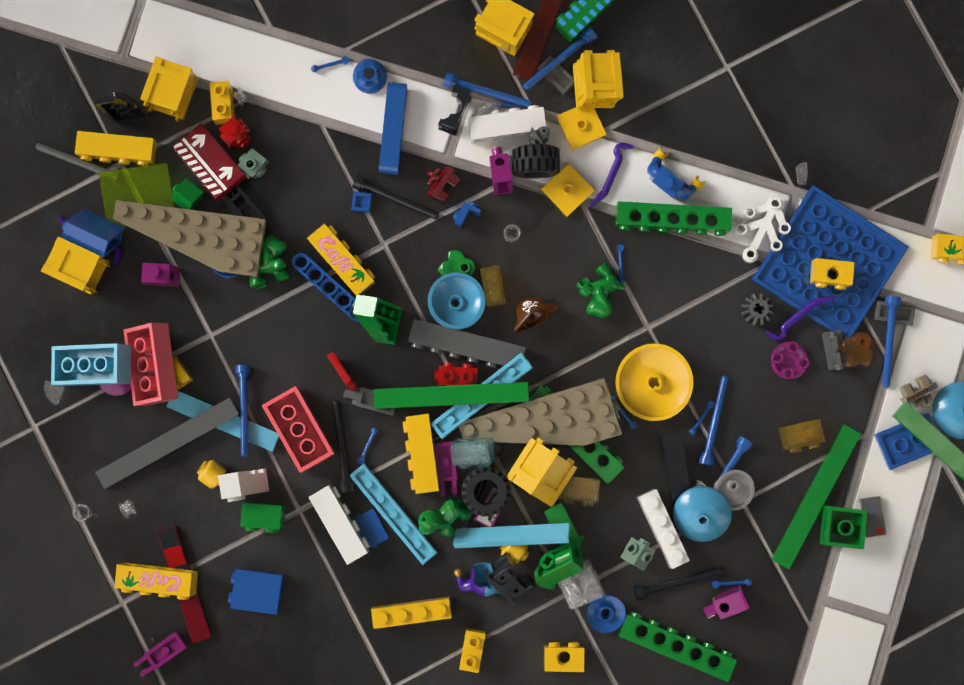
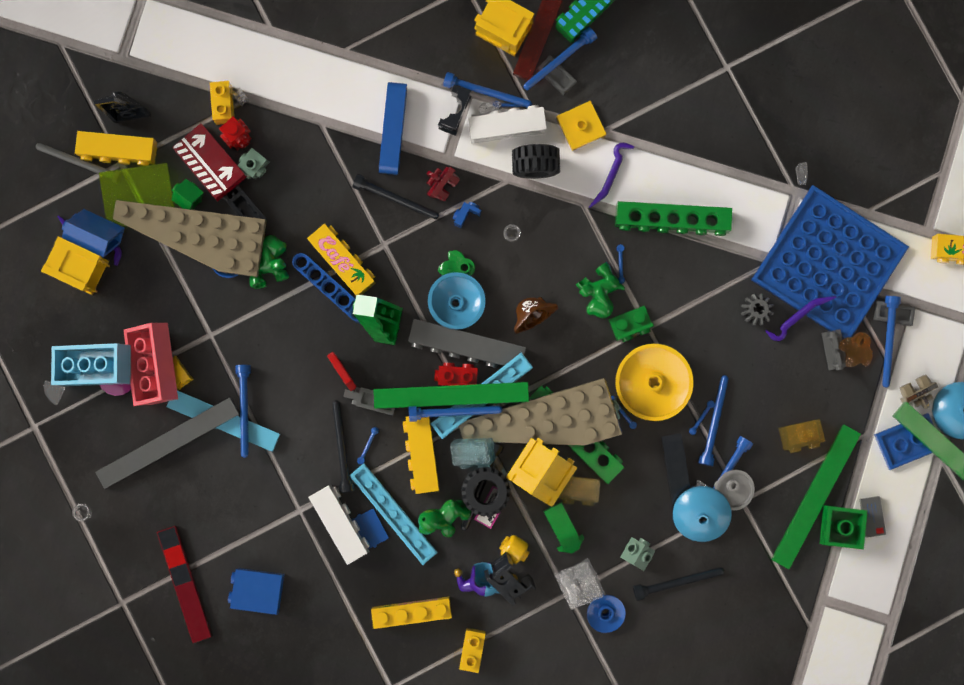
yellow brick [114,562,198,600] -> none
clear bush [119,499,136,519] -> none
magenta hinge [133,630,188,677] -> none
yellow container [140,56,199,121] -> none
magenta torso [141,263,181,287] -> none
yellow head [197,460,226,489] -> none
white wedge [218,468,269,502] -> none
green brick [240,502,287,533] -> none
coral brick [262,386,336,473] -> none
blue hinge [311,56,349,72] -> none
blue tile [351,192,373,213] -> none
blue piece [353,59,387,94] -> none
magenta hinge [434,441,458,497] -> none
medium azure tile [453,523,571,548] -> none
clear yellow brick [480,265,506,308] -> none
magenta torso [489,147,513,195] -> none
dark grey hinge [529,126,550,144] -> none
green piece [534,541,584,589] -> none
yellow plate [541,164,595,217] -> none
yellow brick [544,642,584,672] -> none
yellow container [573,50,624,109] -> none
green brick [617,612,737,682] -> none
white brick [637,489,690,569] -> none
blue torso [647,146,706,201] -> none
magenta torso [703,585,750,620] -> none
blue hinge [711,578,752,588] -> none
white plant [735,195,791,263] -> none
magenta dish [771,341,809,379] -> none
yellow brick [810,258,855,290] -> none
none -> blue piece [409,406,502,422]
none -> green bracket [609,306,654,342]

